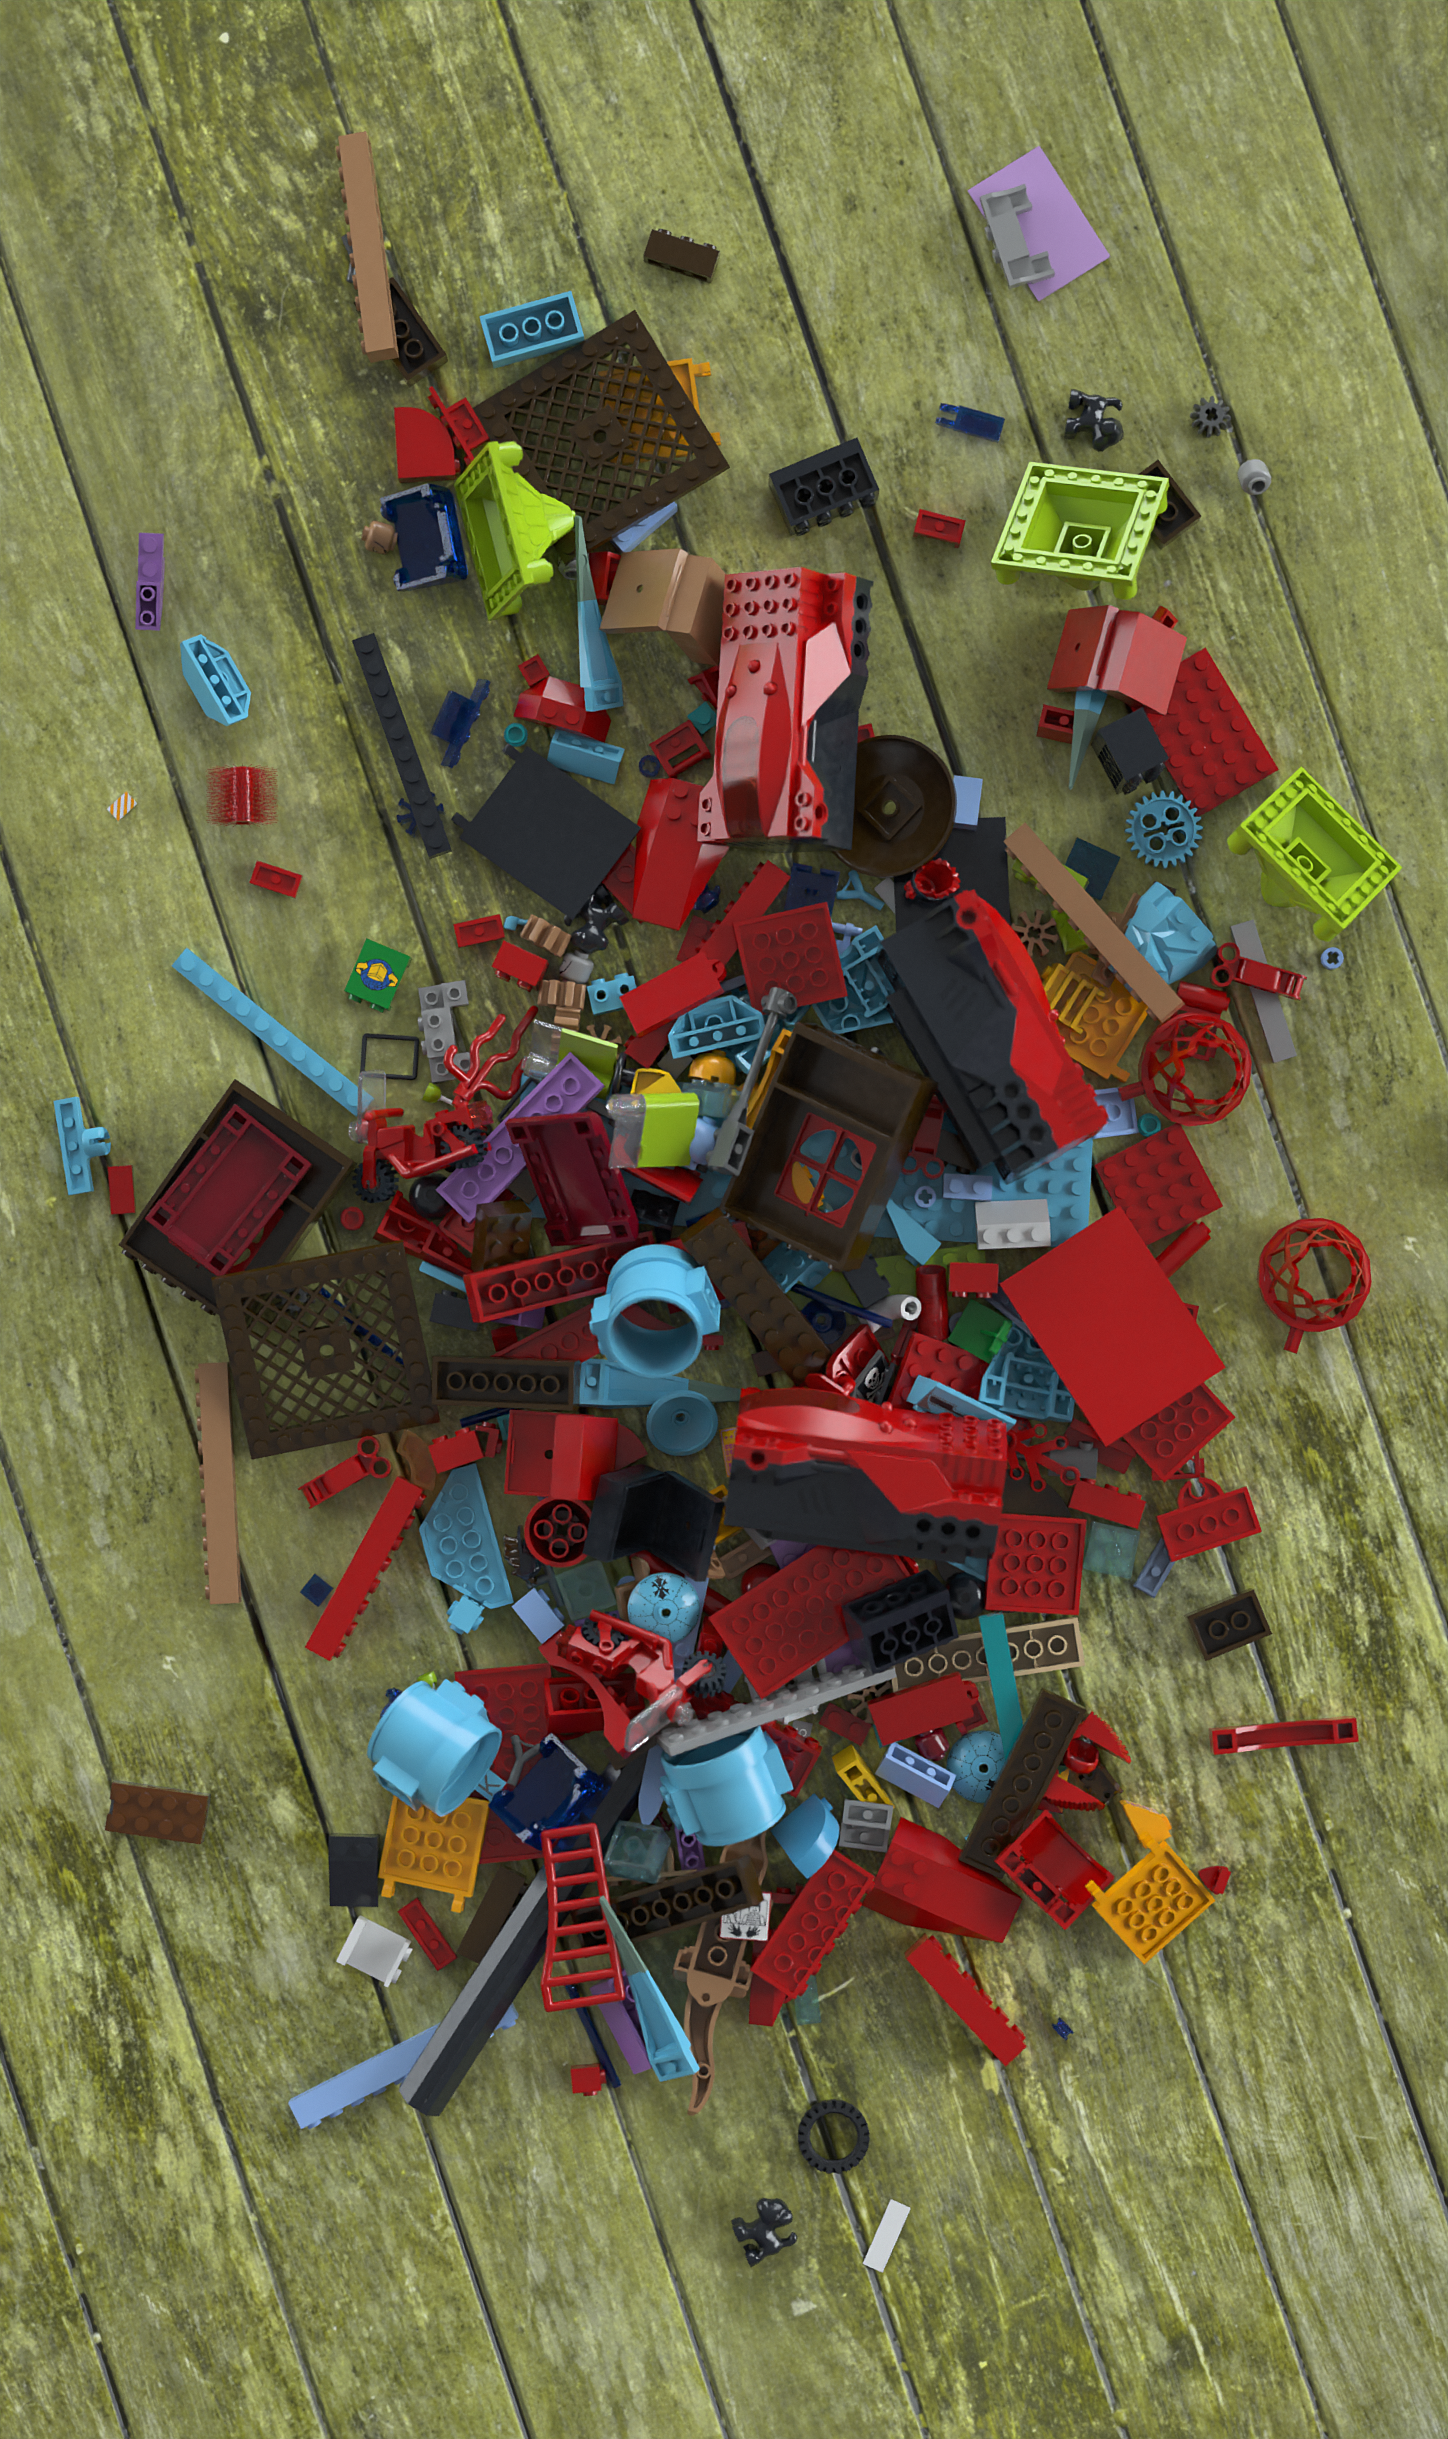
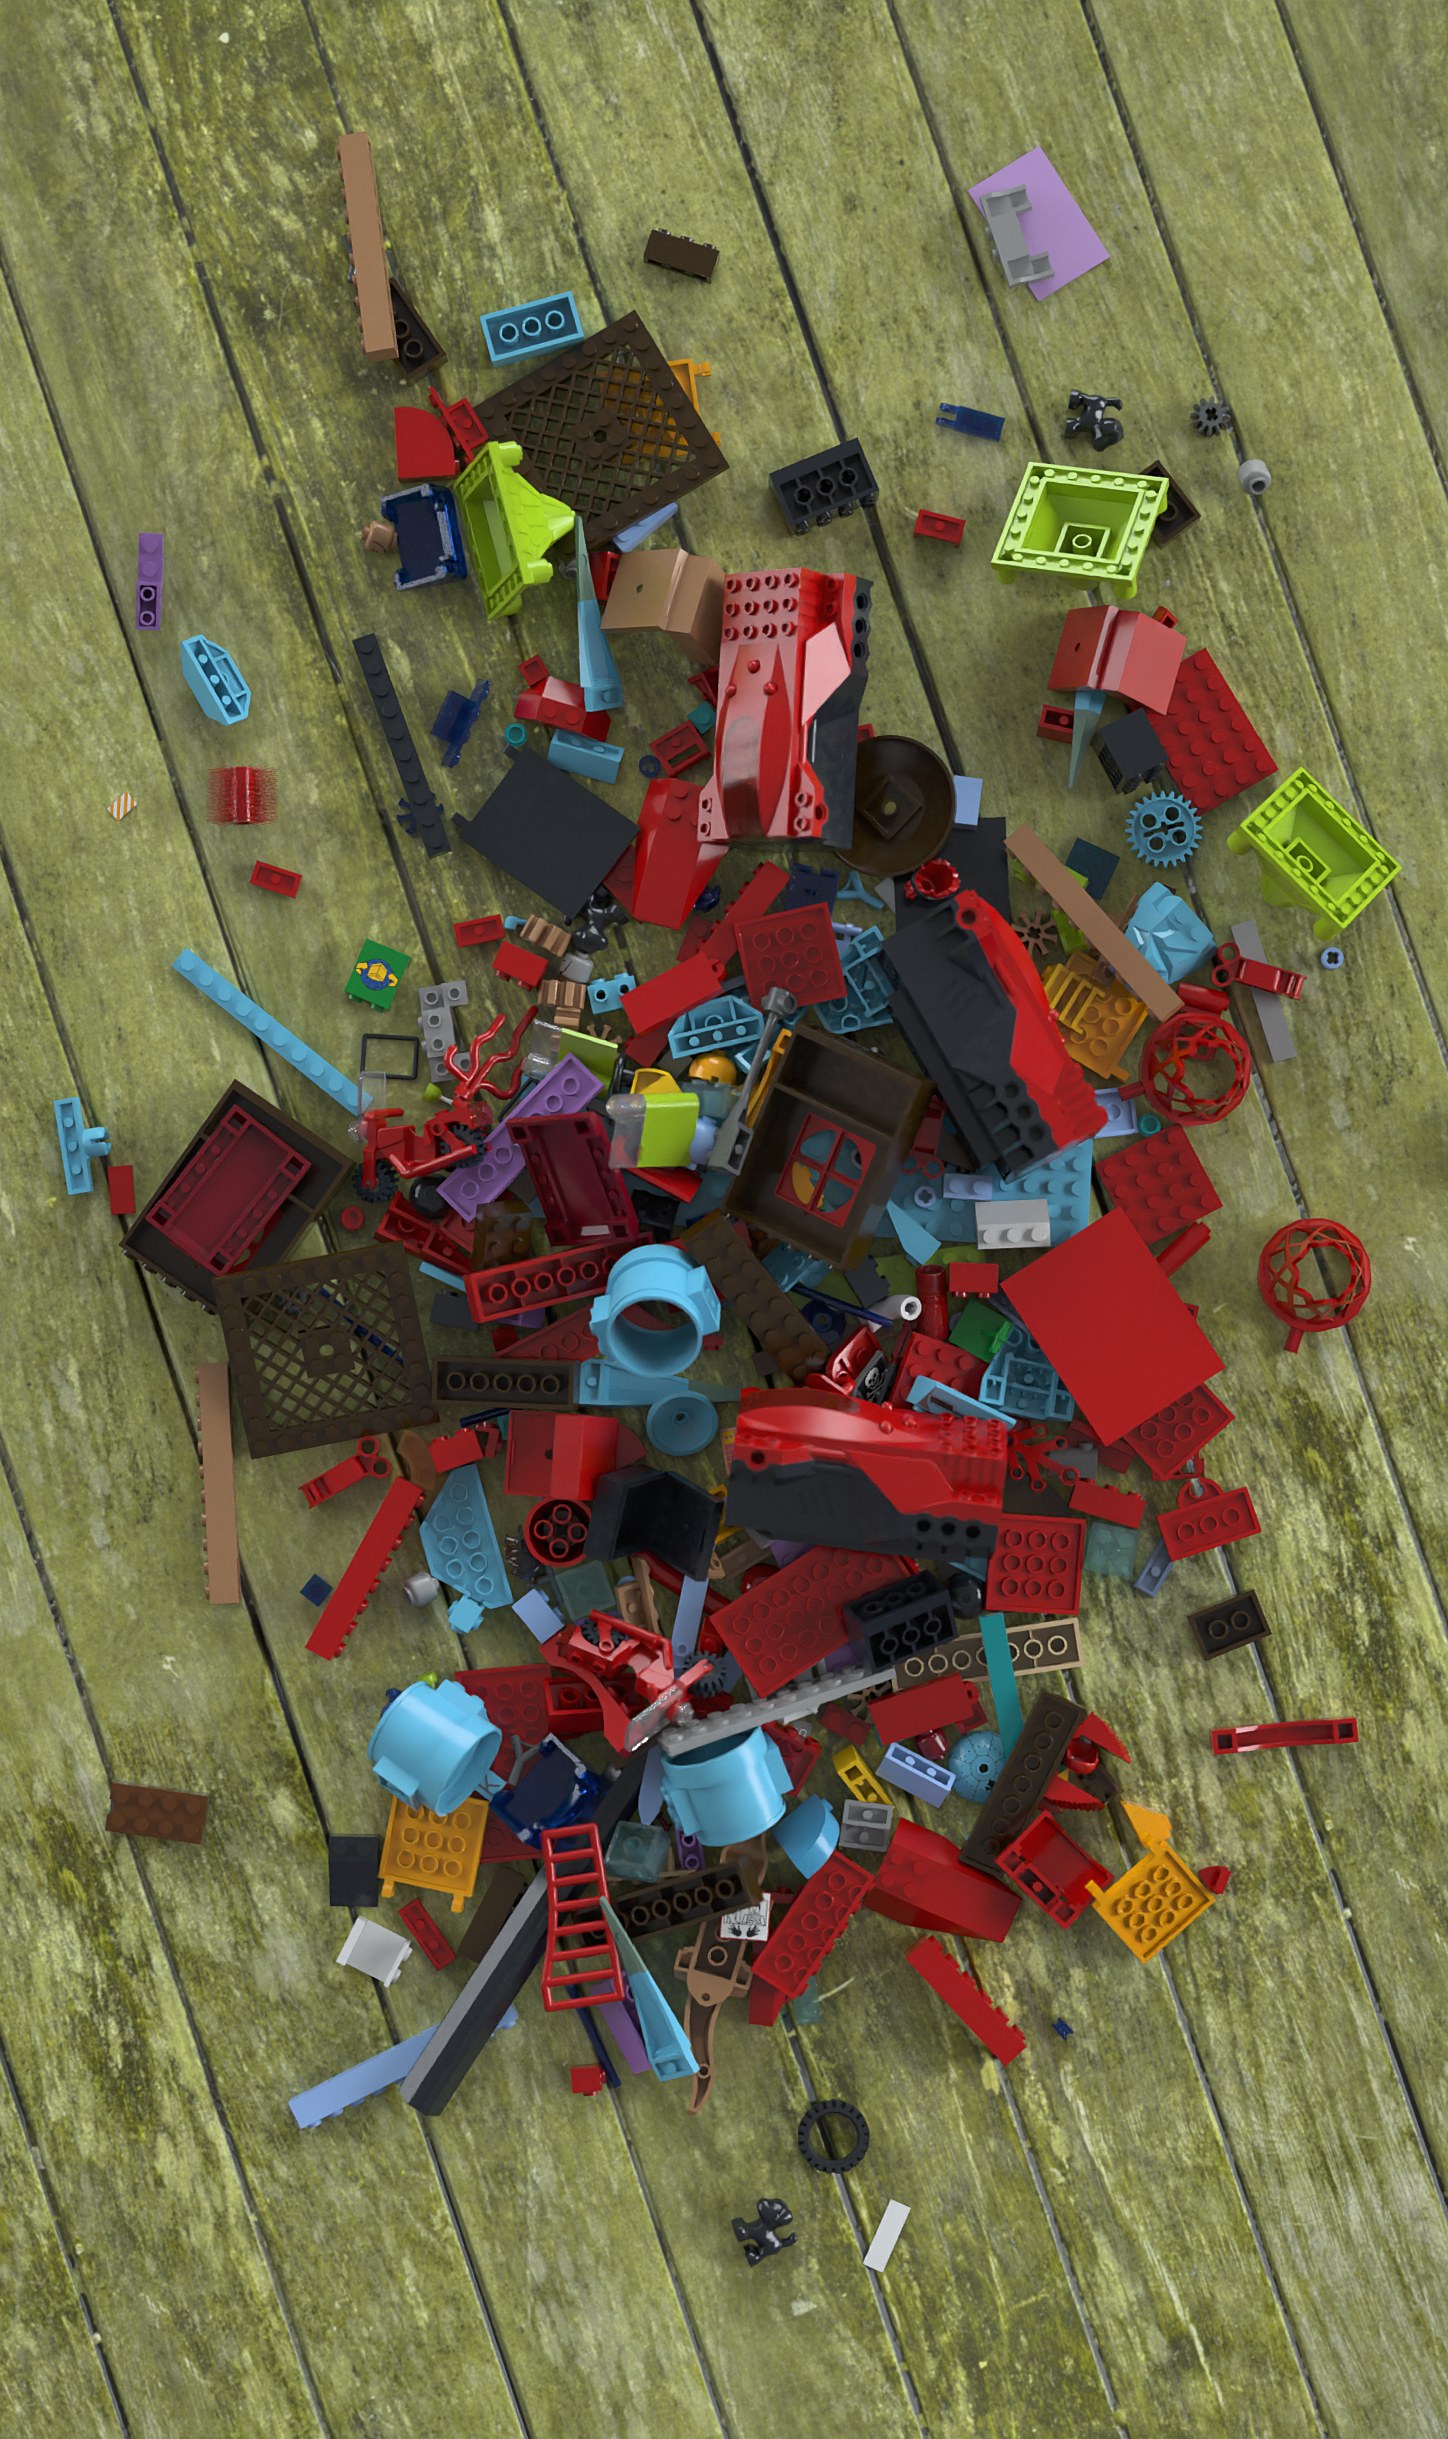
medium azure dish [628,1572,700,1644] -> none
none -> light grey head [402,1572,440,1607]

